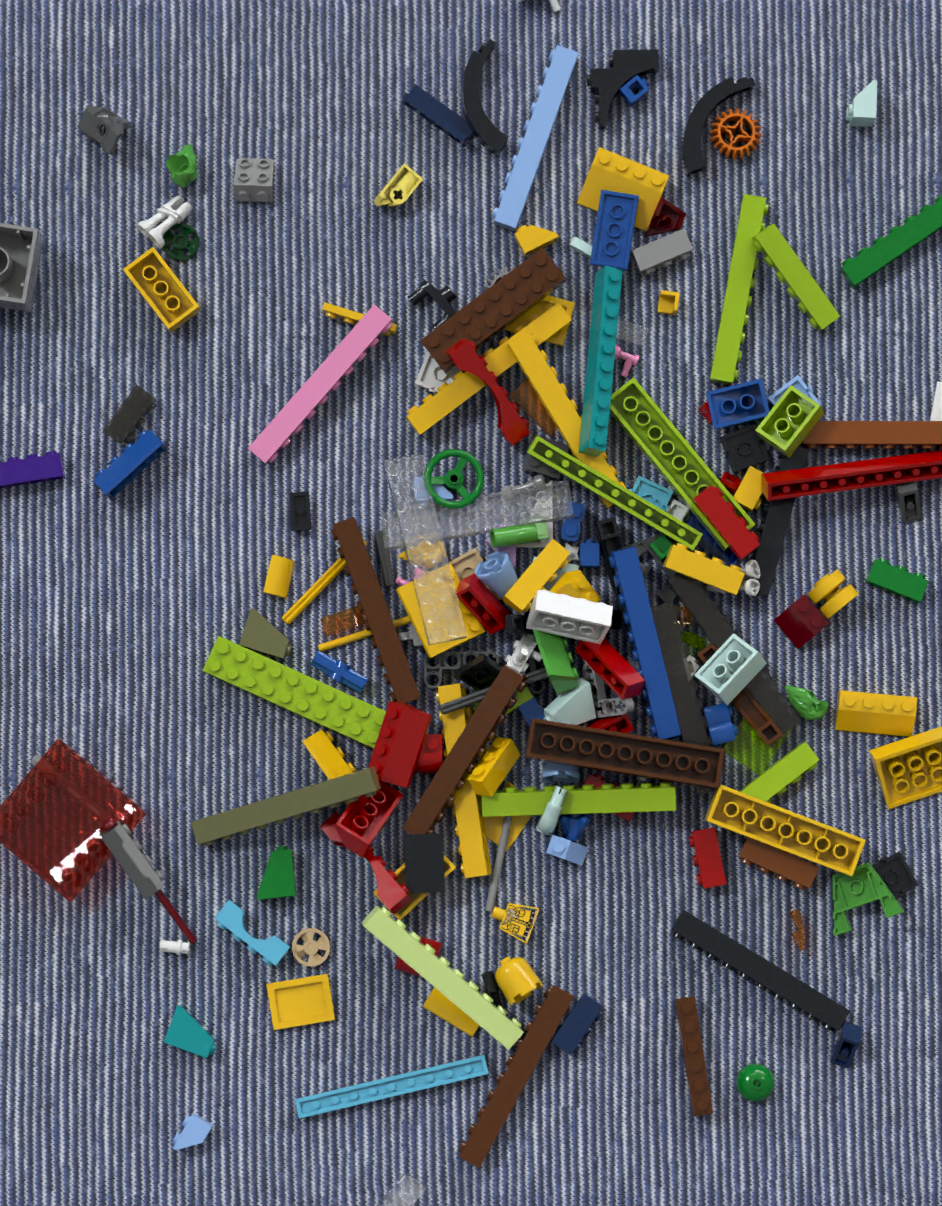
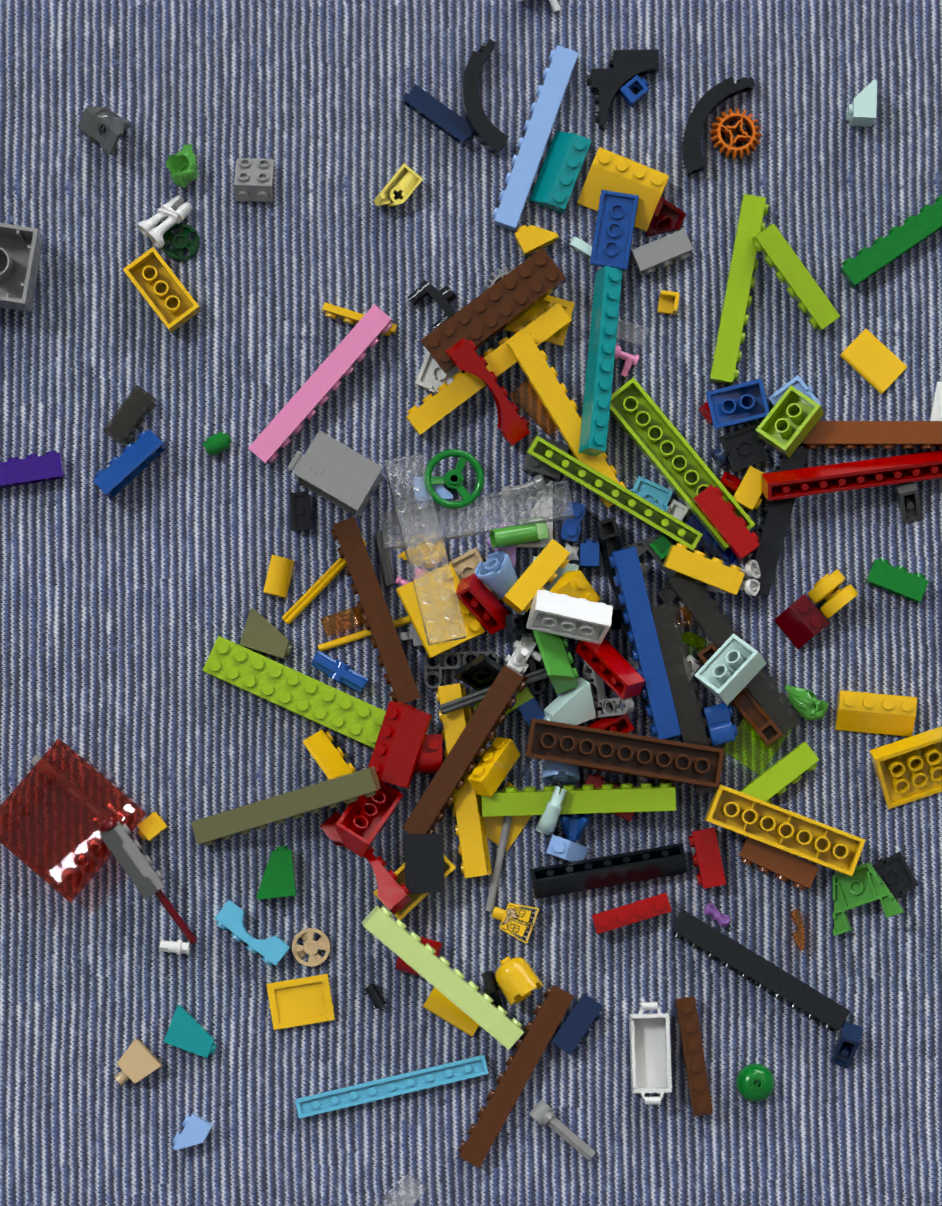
none -> tan torso [114,1038,163,1086]
none -> yellow brick [137,812,168,841]
none -> green brick [202,431,232,456]
none -> light grey piece [287,430,384,518]
none -> black pin [365,983,387,1009]
none -> teal slope [529,131,592,214]
none -> light grey axle [529,1099,596,1160]
none -> black brick [530,843,688,899]
none -> red arch [591,893,672,934]
none -> white container [629,1002,672,1105]
none -> medium lavender piece [704,903,730,927]
none -> dark blue tile [711,448,727,468]
none -> yellow piece [840,328,907,394]

